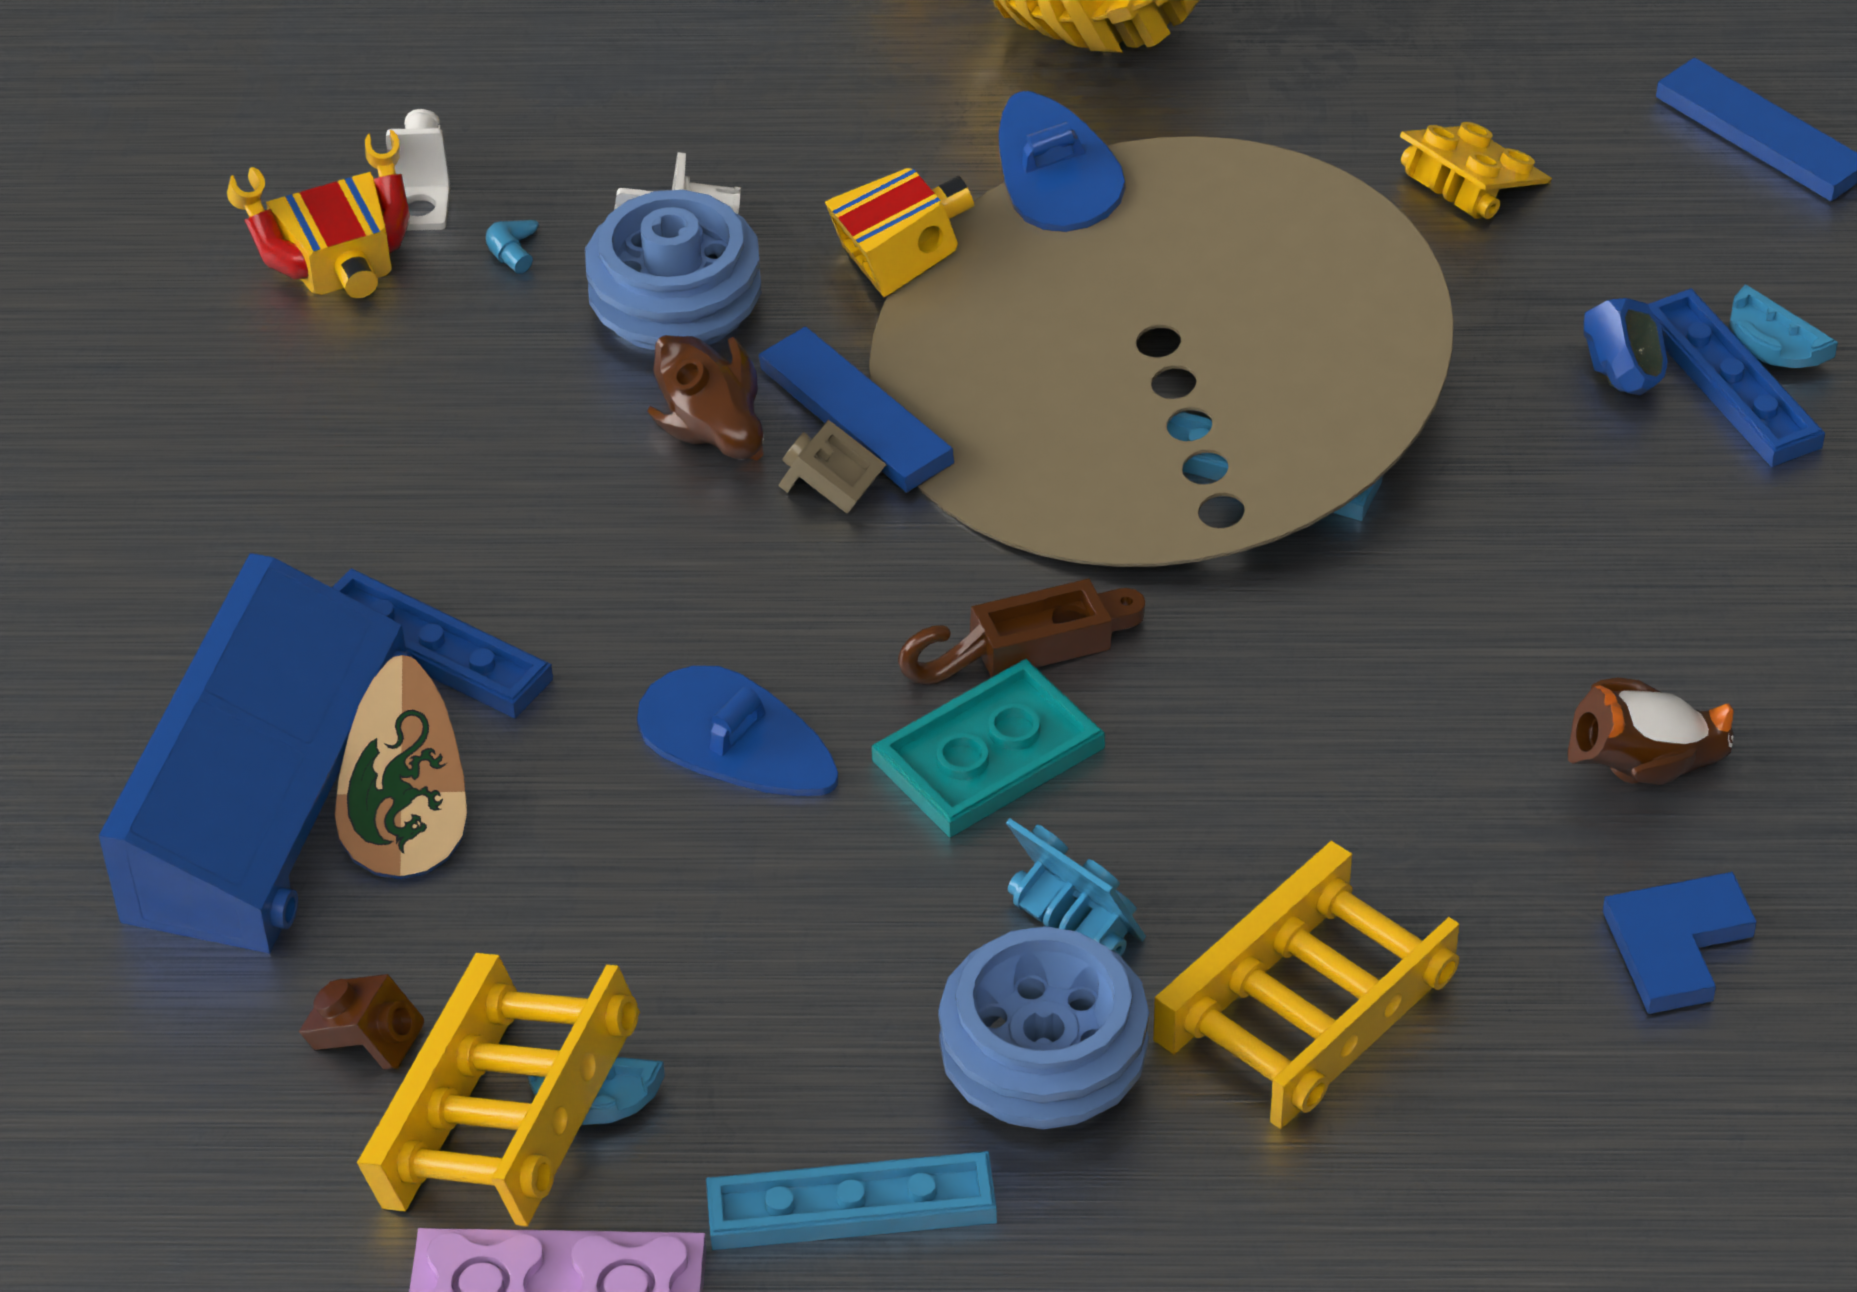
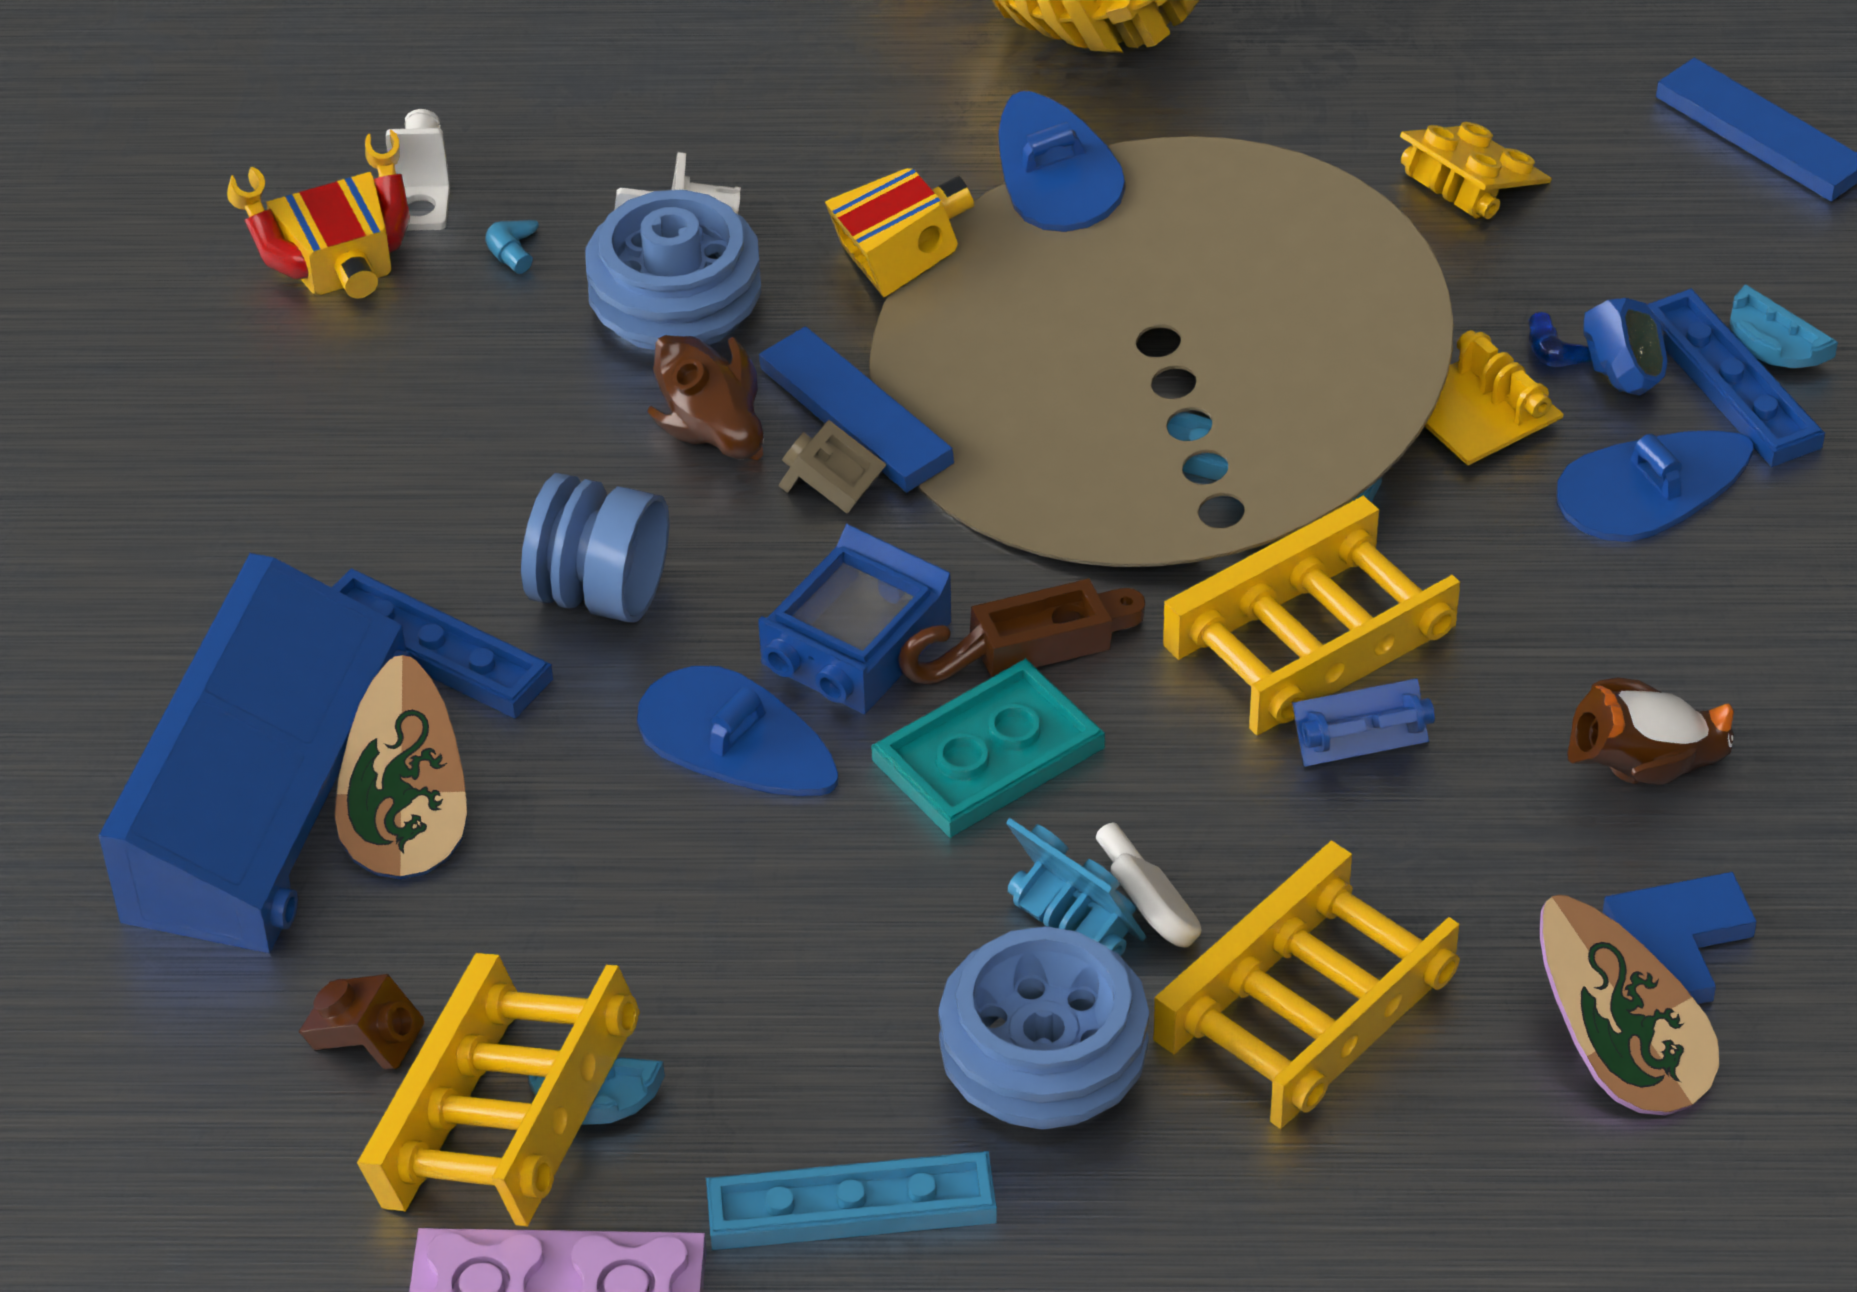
none -> medium blue wheel [521,473,670,622]
none -> blue window [758,523,952,715]
none -> white piece [1096,822,1202,948]
none -> yellow fence [1163,495,1460,736]
none -> blue hinge [1292,678,1435,767]
none -> yellow hinge [1425,330,1564,466]
none -> clear blue animal [1528,312,1592,367]
none -> shield [1540,895,1719,1116]
none -> blue shield [1557,430,1753,542]

